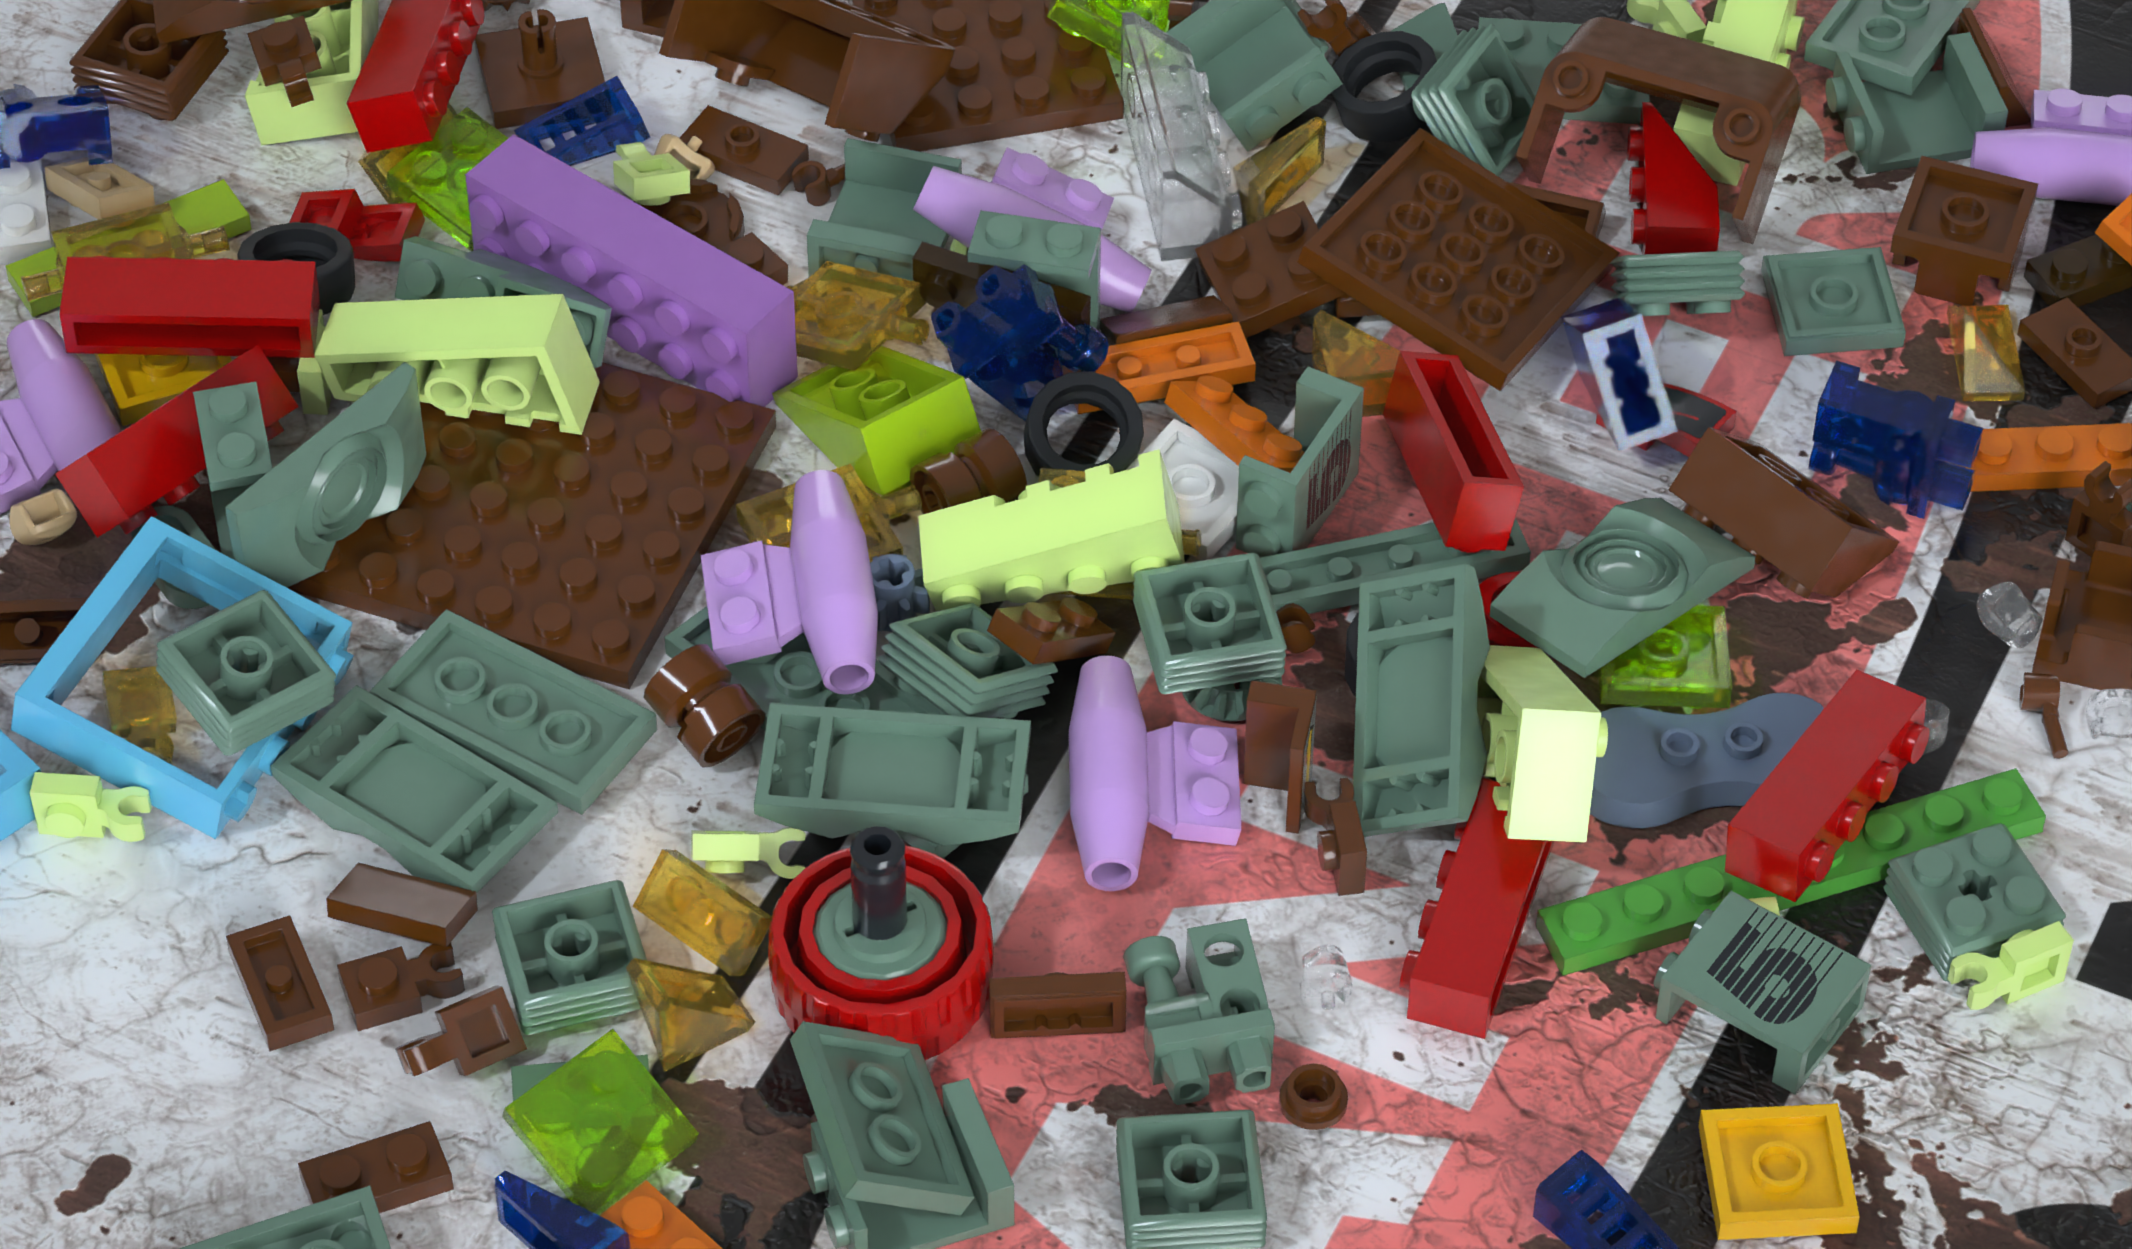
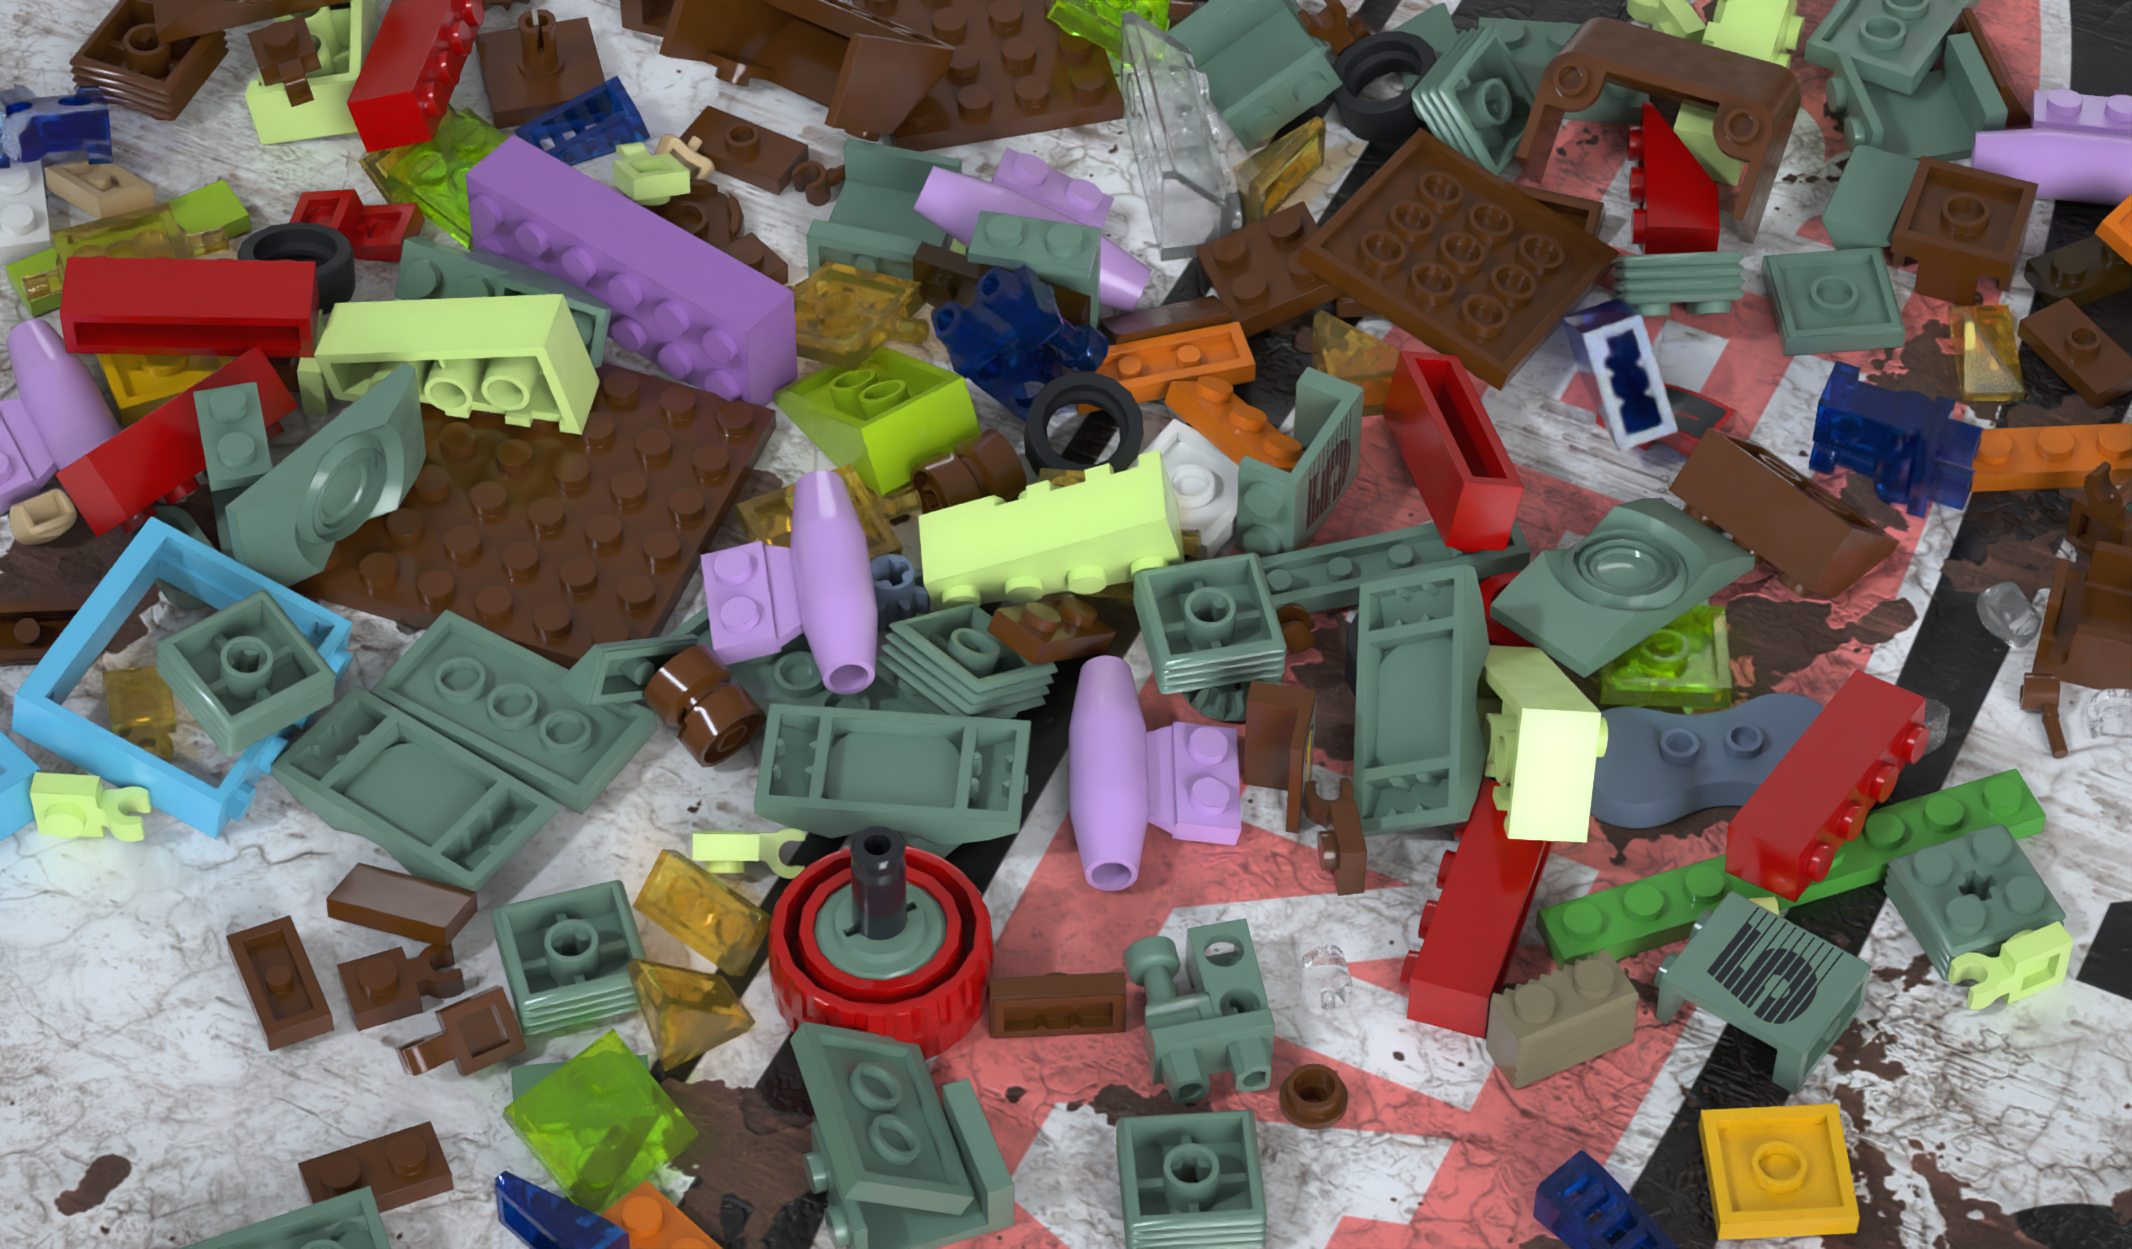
none -> sand green slope [559,634,698,707]
none -> dark tan brick [1486,950,1640,1089]
none -> sand green slope [1822,144,1919,250]

